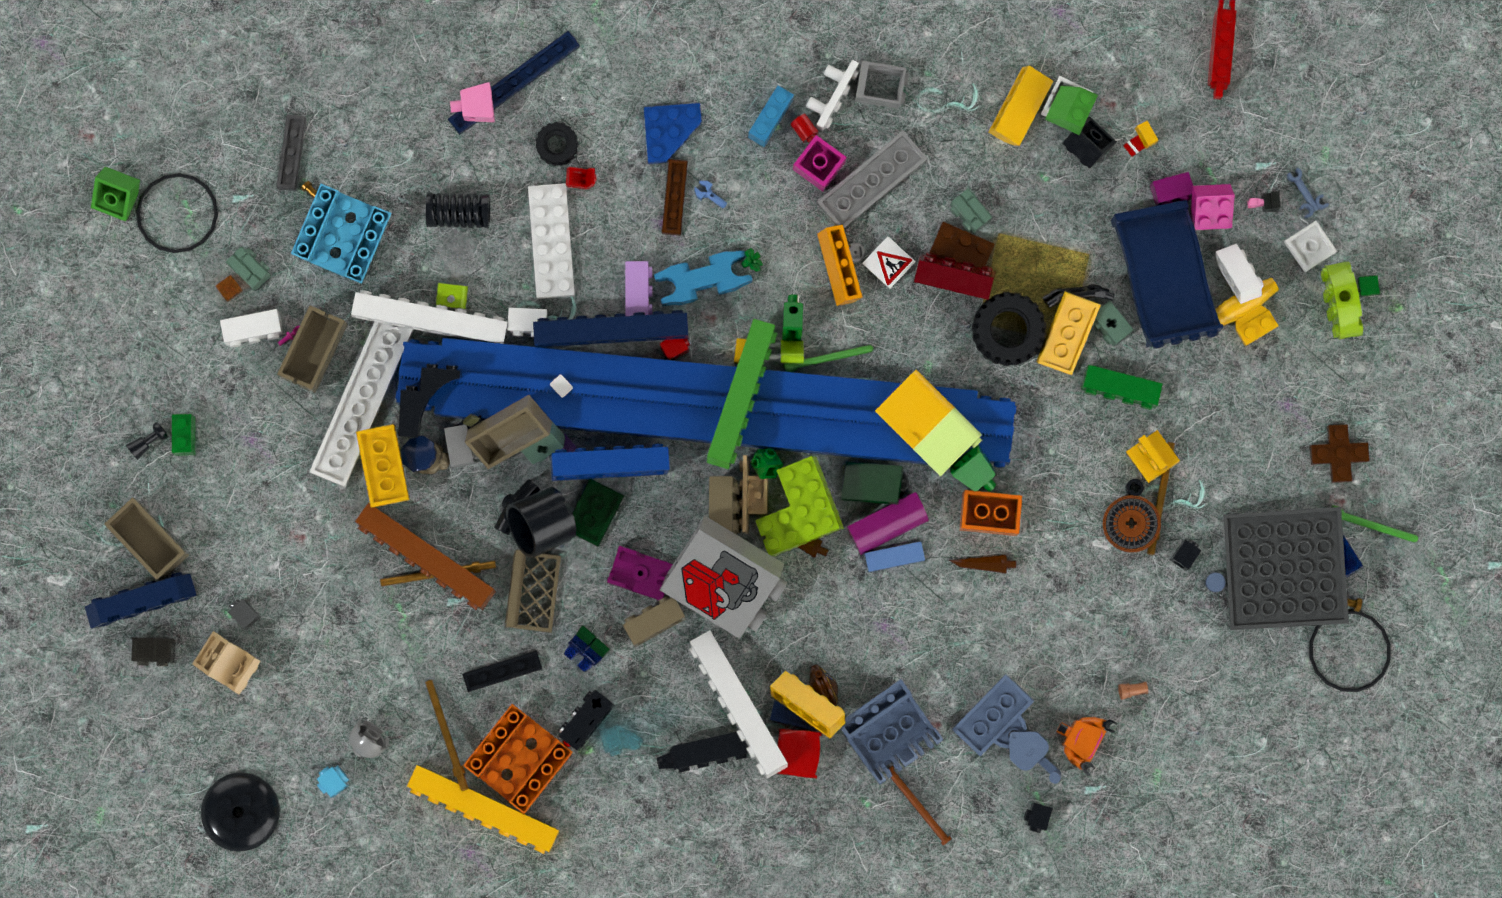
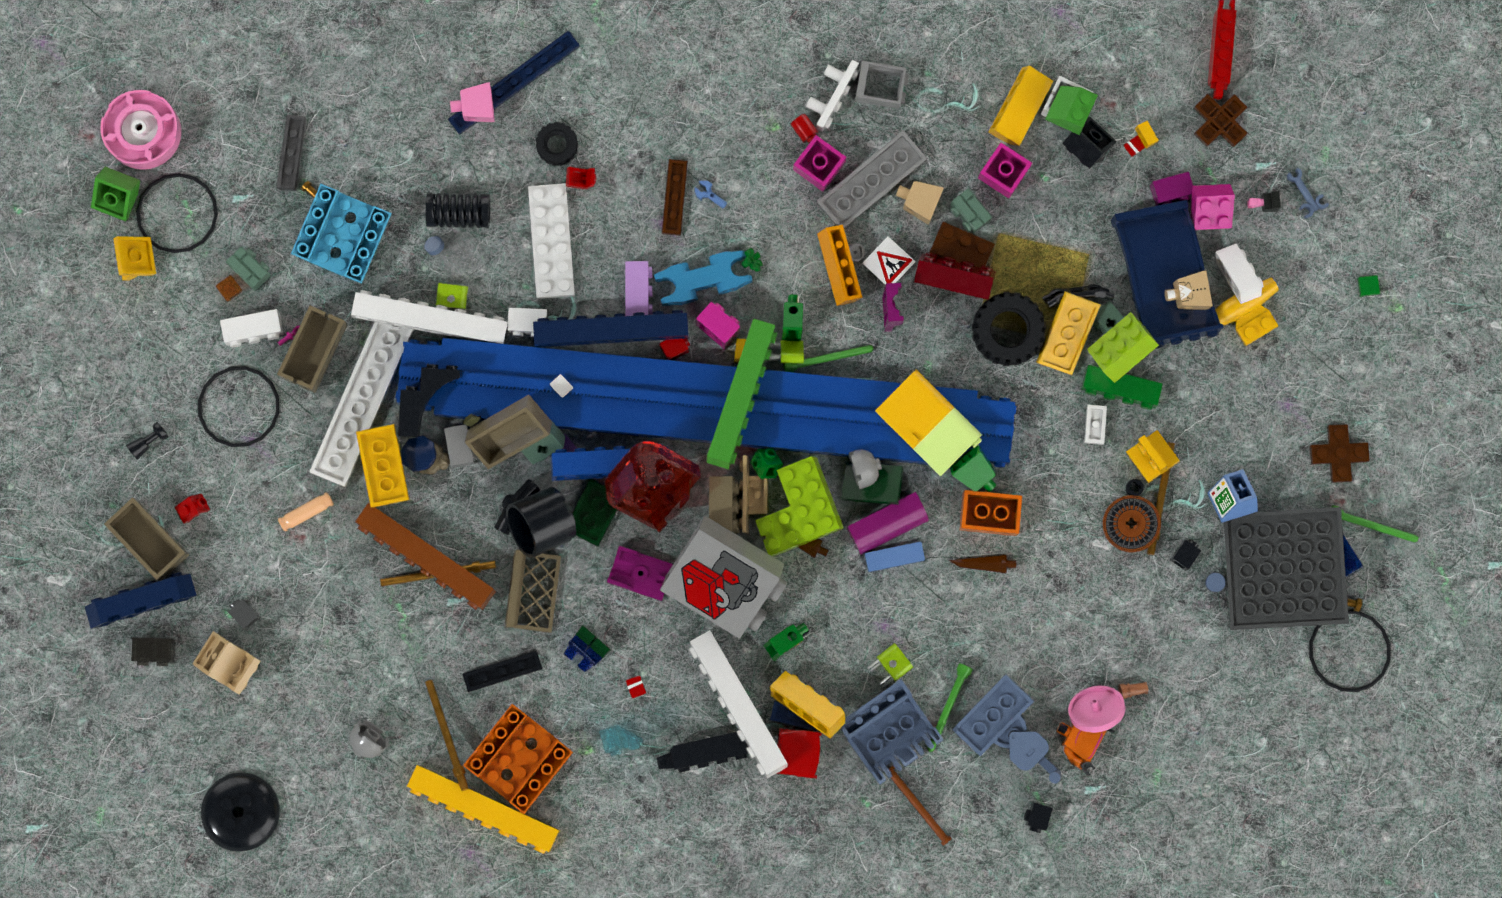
green piece [172,414,196,456] -> none
medium azure brick [317,765,349,798] -> none
black piece [558,690,615,751] -> none
dark tan brick [623,596,685,647] -> none
blue plate [644,103,702,164] -> none
dark azure brick [748,85,794,147] -> none
reddish brown hat [809,664,838,706] -> none
white plate [1284,221,1338,273] -> none
lime brick [1320,261,1363,340] -> none
none -> bright pink piece [100,90,181,170]
none -> yellow bracket [113,236,156,281]
none -> red bracket [175,494,210,524]
none -> black piece [198,366,280,447]
none -> light nougat axle [278,492,334,531]
none -> sand blue tile [424,236,444,255]
none -> clear red piece [605,441,701,533]
none -> red sticker [626,676,646,698]
none -> dark pink brick [696,302,740,350]
none -> green torso [763,623,809,661]
none -> light grey cylinder [849,449,882,489]
none -> lime piece [868,643,913,687]
none -> magenta piece [882,283,904,332]
none -> tan torso [896,181,944,225]
none -> bright green piece [927,663,973,752]
none -> dark pink brick [978,143,1032,199]
none -> bright pink piece [1068,686,1126,733]
none -> white plate [1084,404,1107,445]
none -> lime brick [1087,312,1159,383]
none -> tan torso [1165,271,1213,310]
none -> reddish brown plate [1193,94,1248,148]
none -> medium blue slope [1208,469,1258,523]

